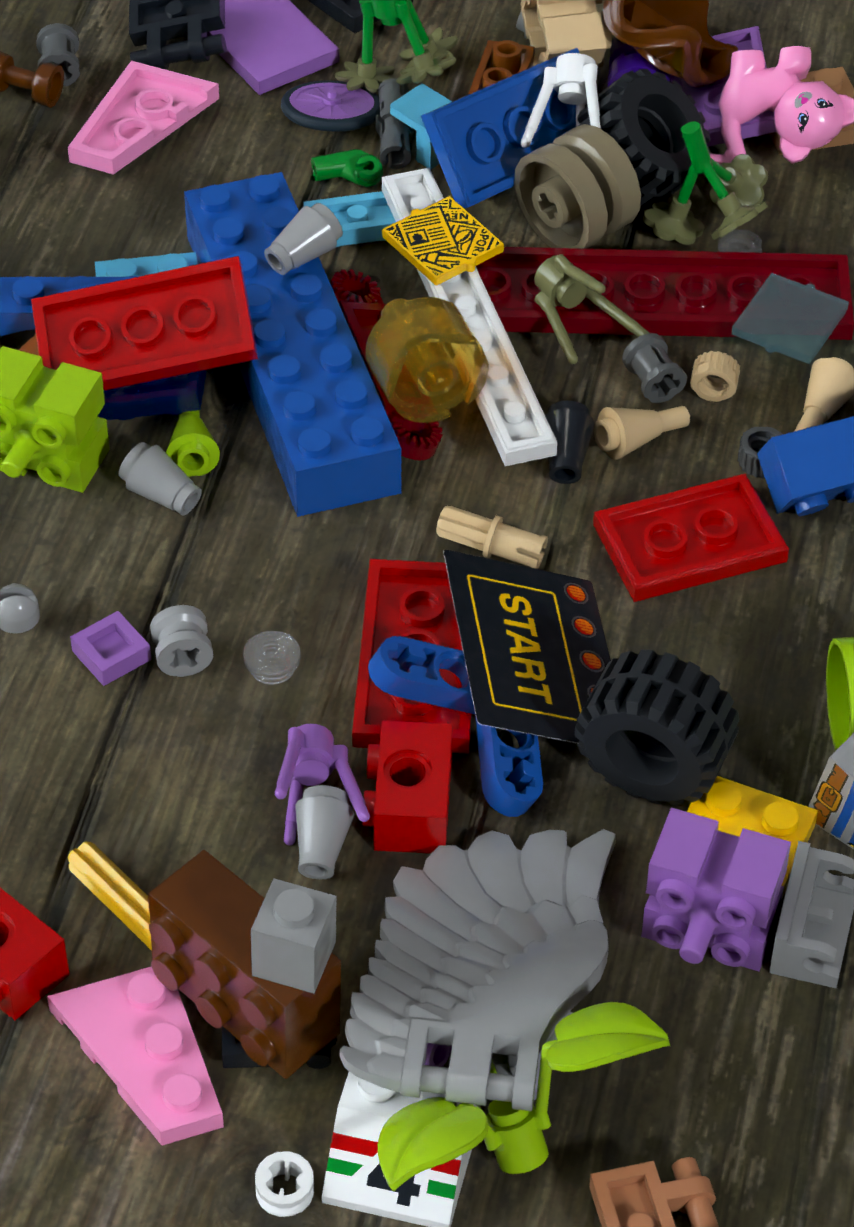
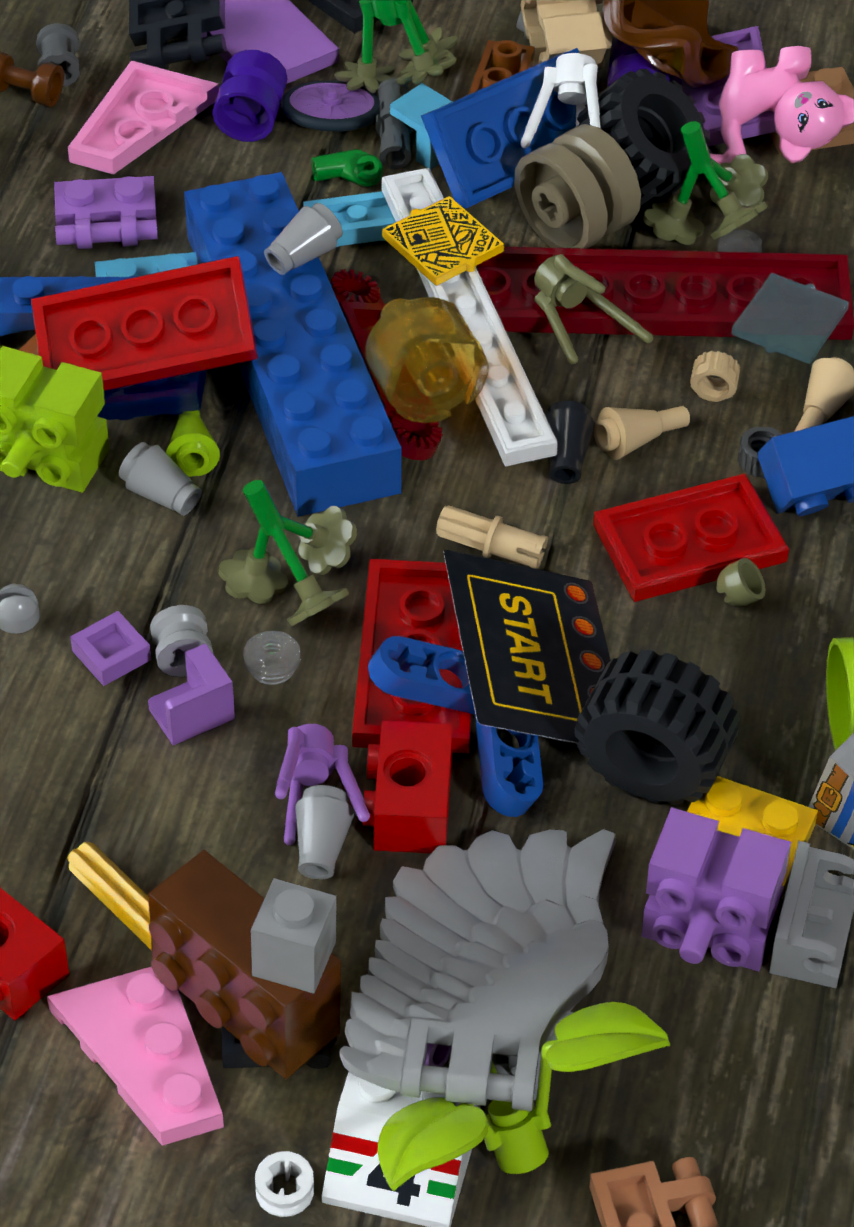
dark grey bush [622,333,687,403] -> none
none -> medium lavender plate [54,176,158,249]
none -> medium lavender panel [148,643,235,746]
none -> dark purple wheel [212,50,288,142]
none -> olive plant [218,480,357,626]
none -> olive hinge [716,558,766,607]

